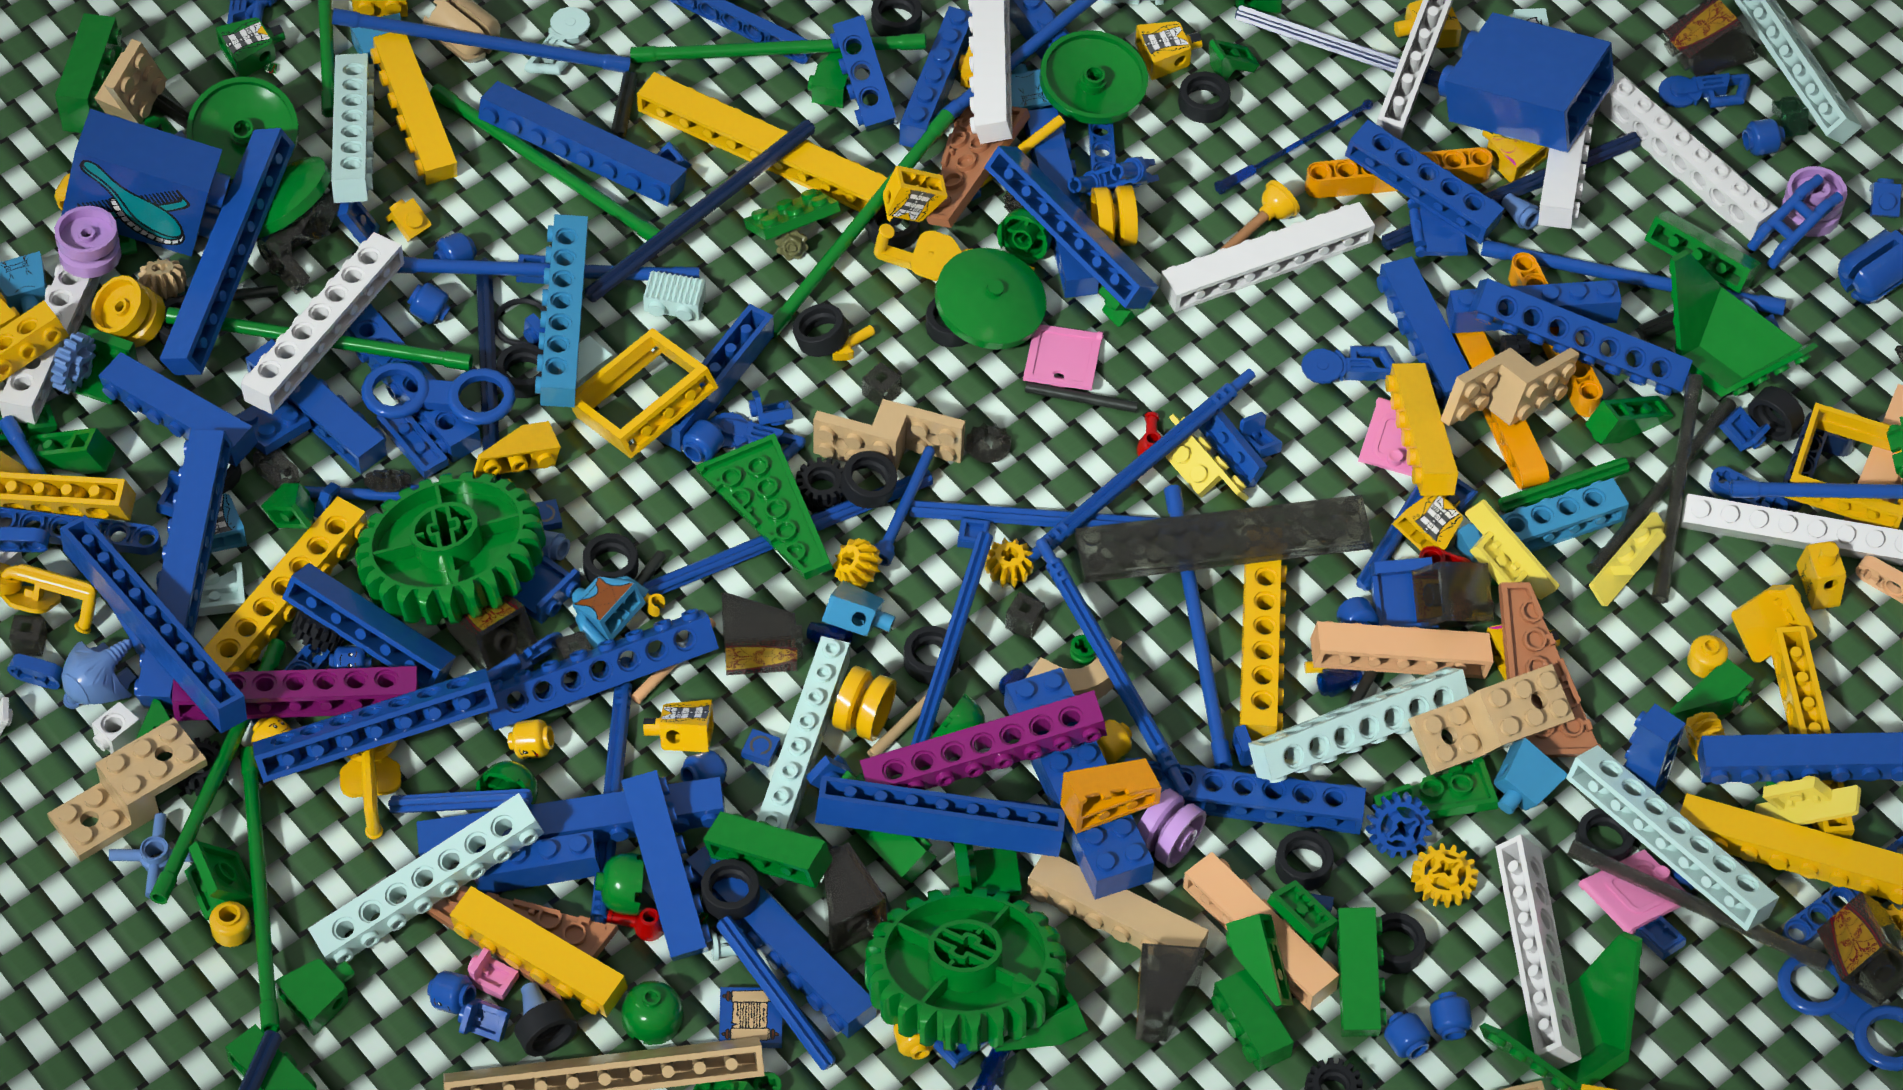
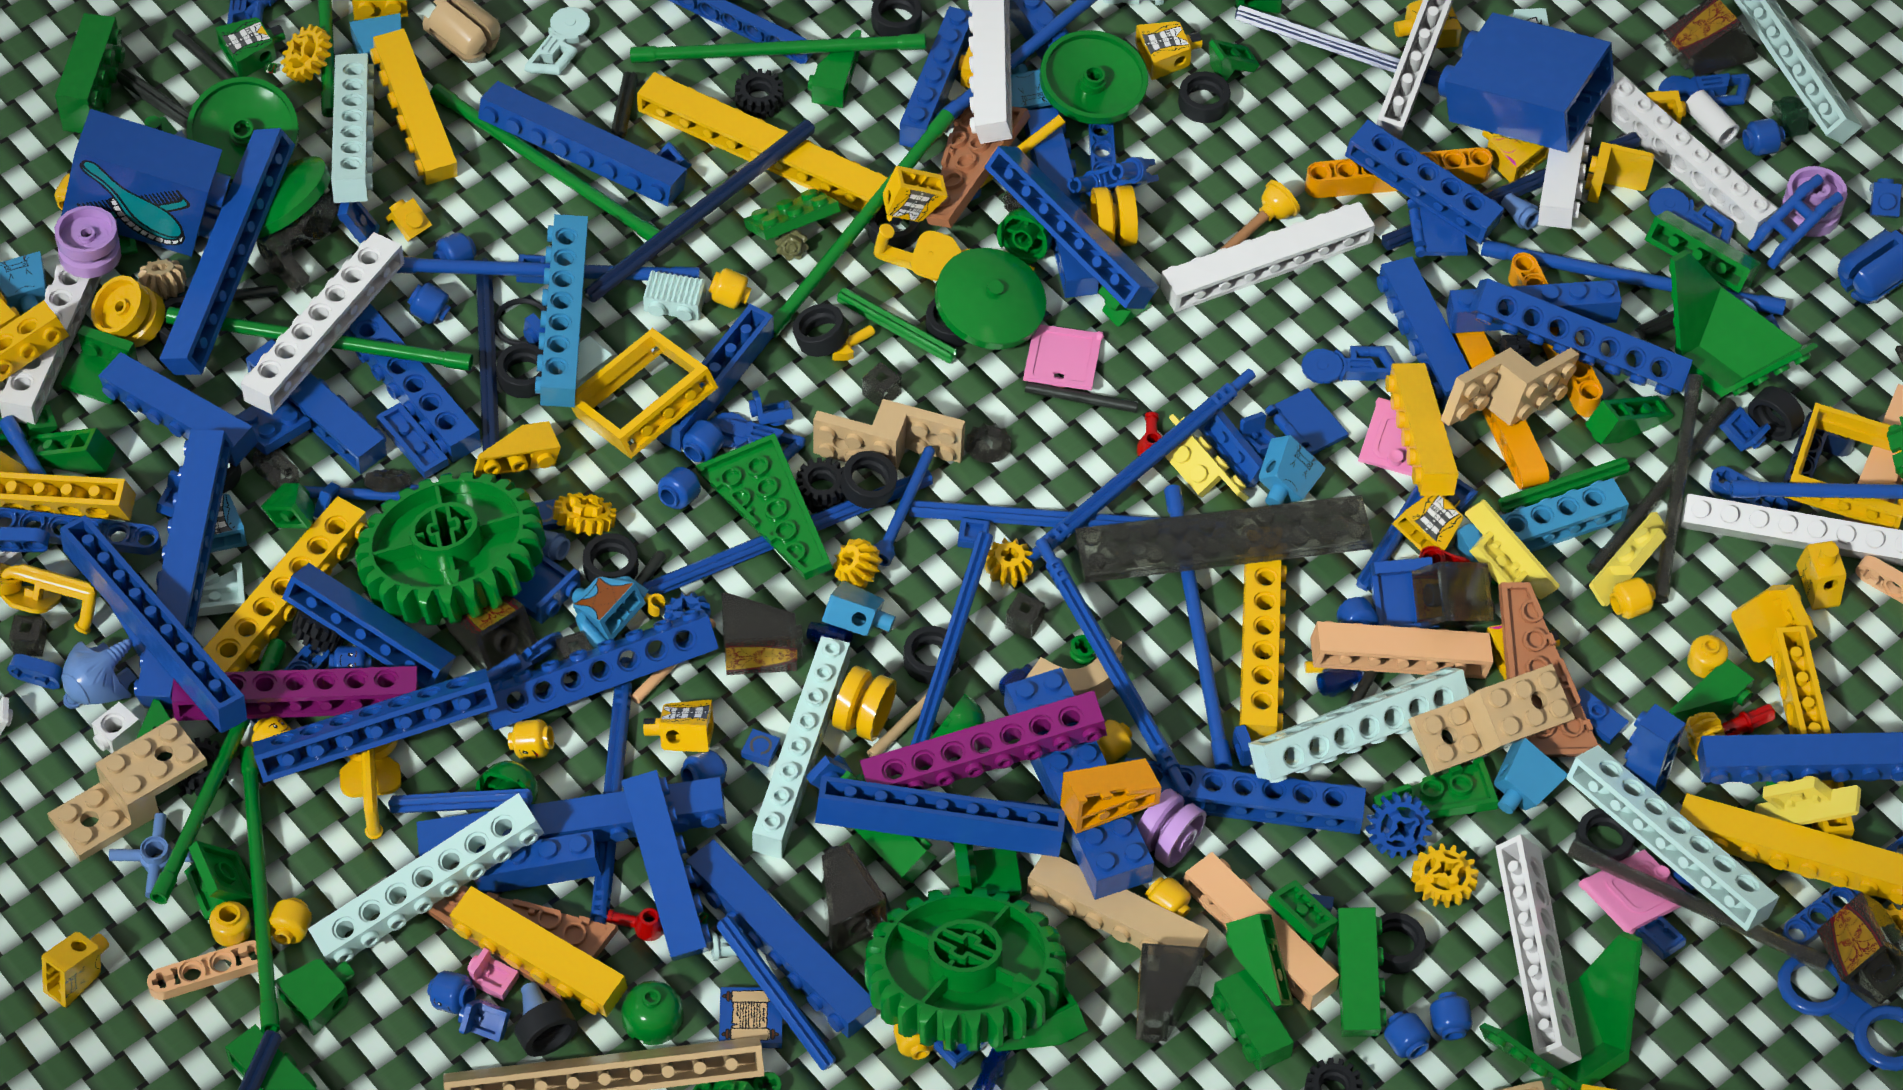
medium blue gear [50,331,96,394] -> none
tan bracket [95,39,167,124] -> none
blue piece [332,8,630,73] -> none
blue bar [361,362,516,425] -> none
green cylinder [595,853,644,916] -> none
black tyre [701,859,760,920] -> none
green brick [703,811,833,888] -> none
blue brick [830,15,898,132] -> none
clear blue piece [1214,99,1373,194] -> none
black tyre [1275,830,1334,891] -> none
none -> yellow torso [41,932,109,1008]
none -> light nougat beam [147,940,258,1000]
none -> pearl dark grey bar [172,29,234,81]
none -> yellow head [269,898,312,945]
none -> yellow gear [281,24,333,83]
none -> yellow gear [553,492,617,536]
none -> blue head [658,467,701,509]
none -> blue gear [664,592,711,632]
none -> yellow head [708,268,752,309]
none -> black tyre [735,69,784,120]
none -> green axle [837,288,958,364]
none -> yellow head [1145,877,1191,917]
none -> dark azure torso [1259,435,1326,509]
none -> blue piece [1265,388,1349,456]
none -> blue plate [1578,687,1629,745]
none -> yellow bracket [1584,142,1655,203]
none -> yellow head [1610,577,1656,619]
none -> yellow bracket [1646,90,1686,124]
none -> blue piece [1649,188,1735,245]
none -> white pin [1685,90,1740,146]
none -> red axle [1721,704,1776,735]

